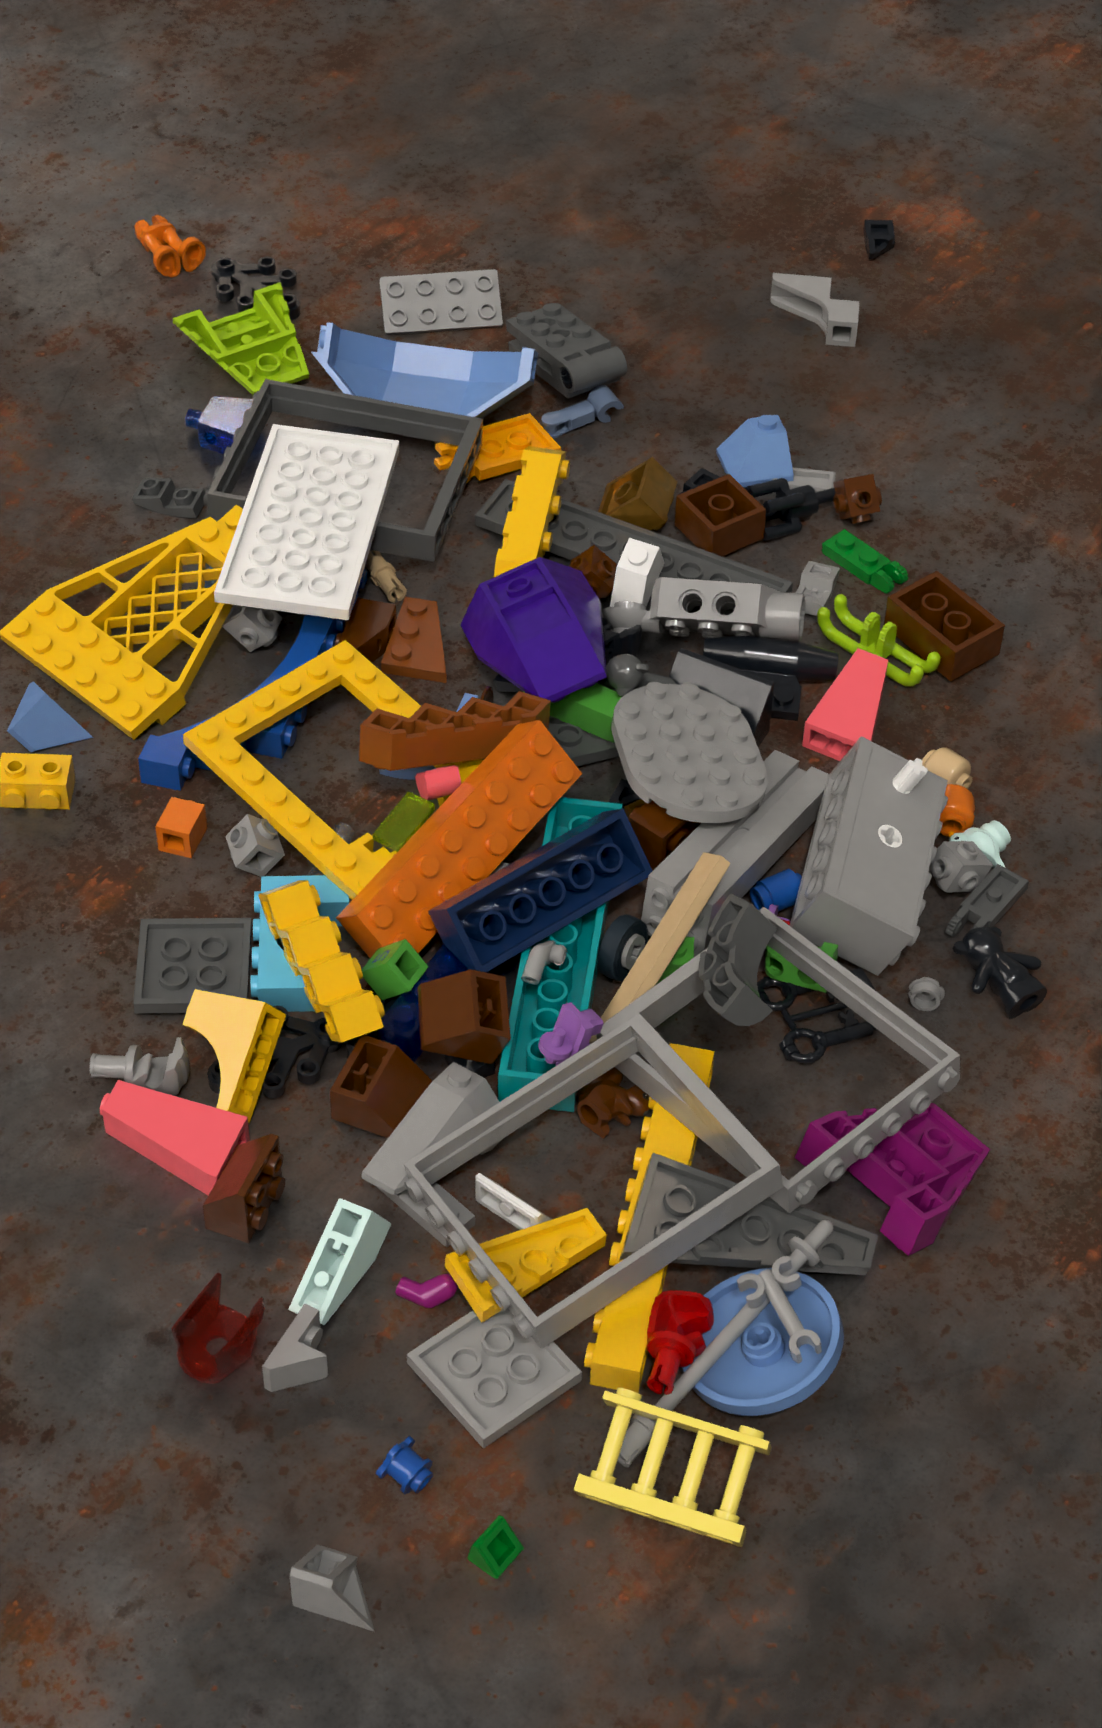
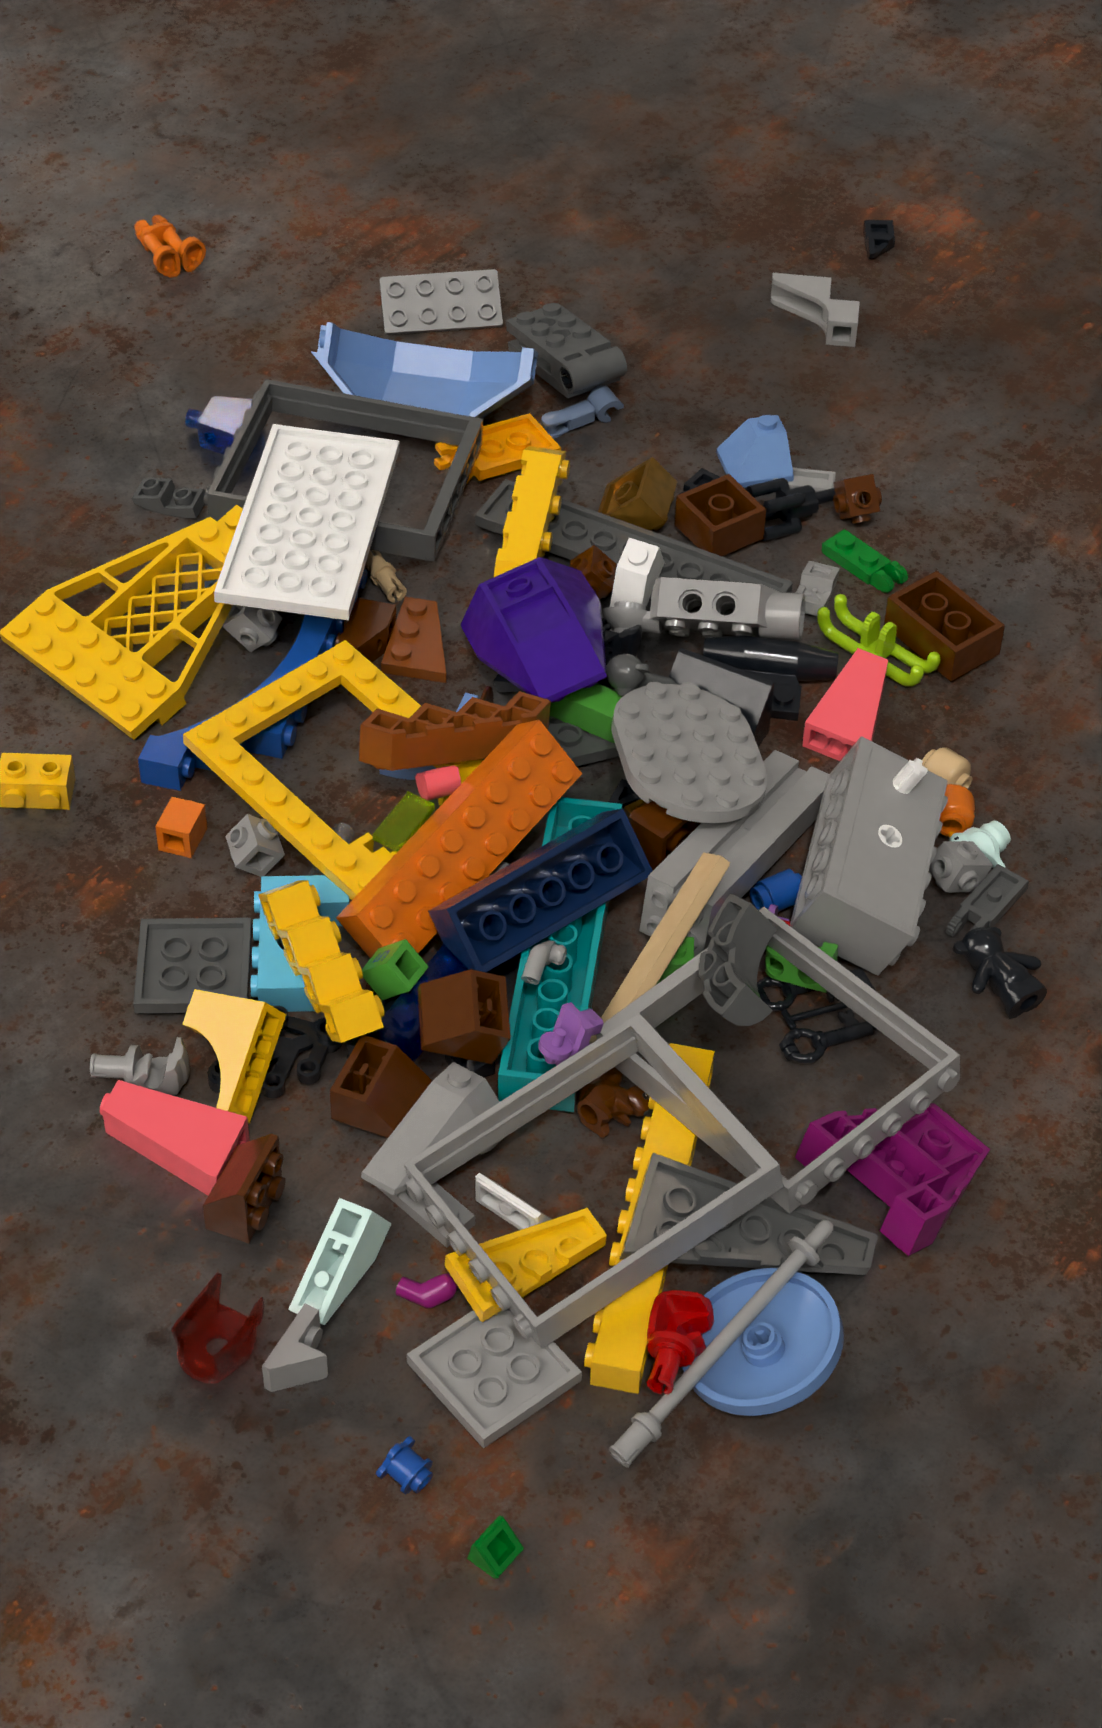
medium blue slope [7,681,93,753] -> none
lime wedge [173,282,309,395] -> none
black plant [211,256,300,320] -> none
light grey slope [289,1544,375,1632] -> none
light yellow fence [574,1388,771,1548] -> none
black wheel [598,914,648,981] -> none
light grey bar [737,1256,822,1363] -> none
light grey plate [908,977,945,1011] -> none

